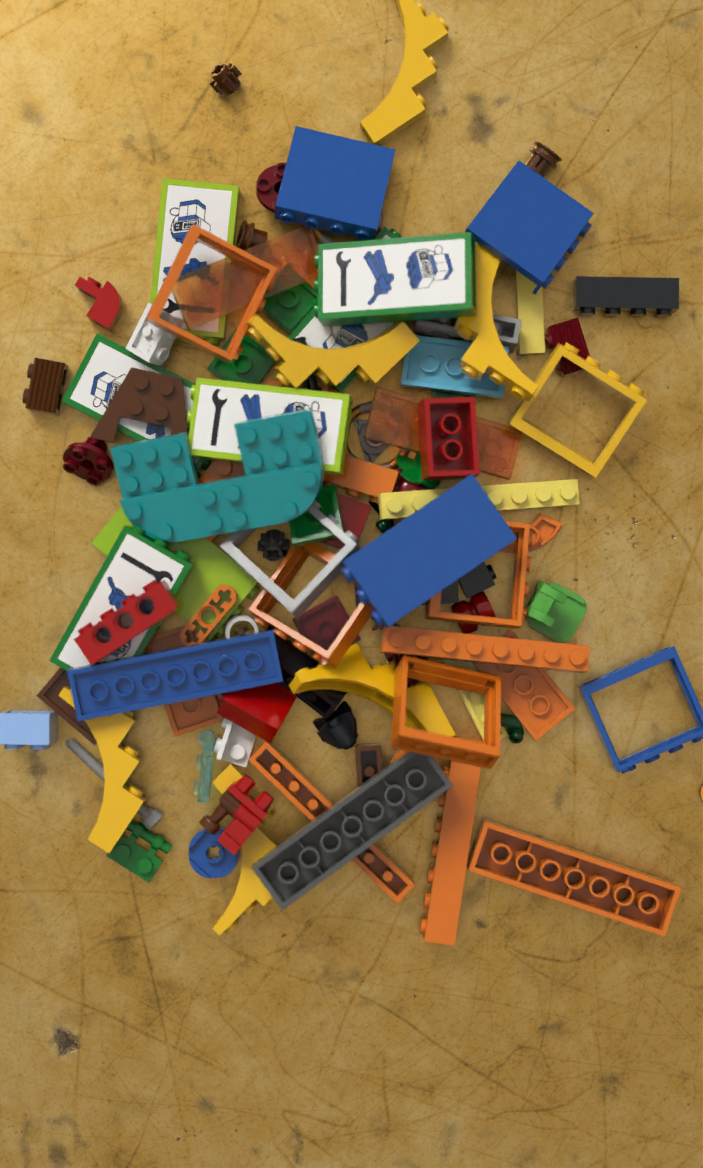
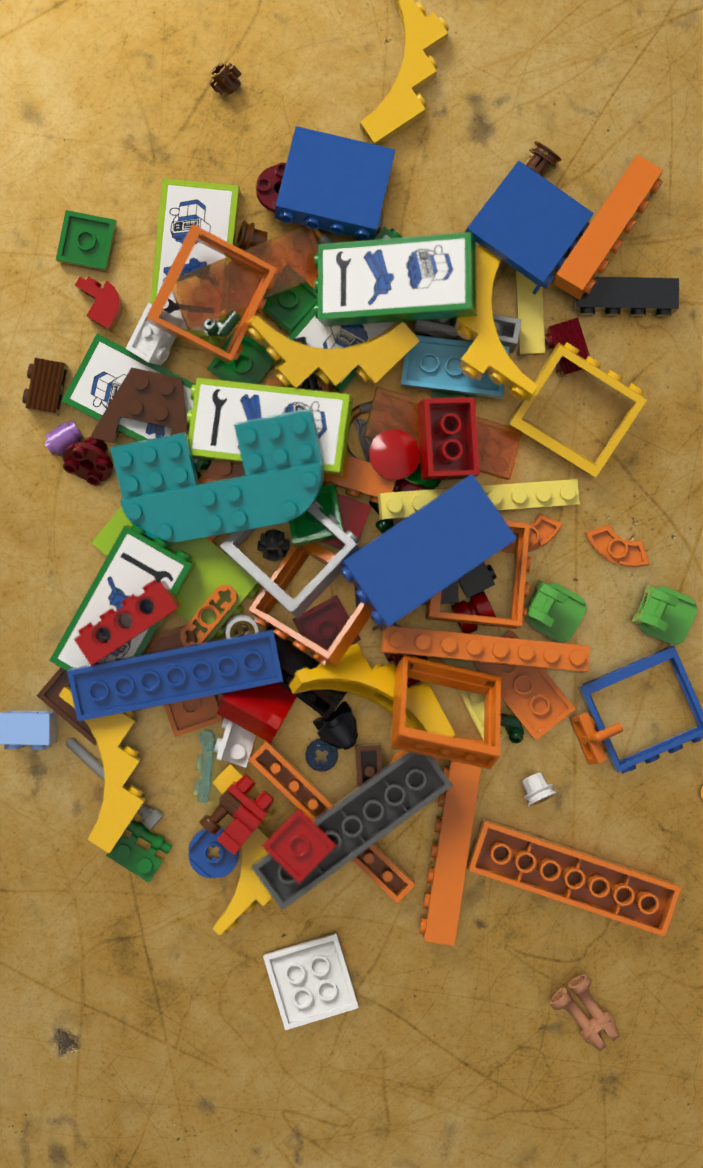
none -> medium lavender brick [44,421,83,456]
none -> green plate [56,210,117,271]
none -> dark green arm [203,310,242,337]
none -> red tile [262,808,337,884]
none -> white plate [263,932,359,1030]
none -> piece [305,738,338,772]
none -> red dish [368,429,420,481]
none -> white piece [521,772,557,808]
none -> nougat piece [549,974,620,1051]
none -> orange brick [554,155,663,300]
none -> orange plate [569,712,623,765]
none -> orange tile [585,524,650,567]
none -> bright green piece [631,584,697,645]

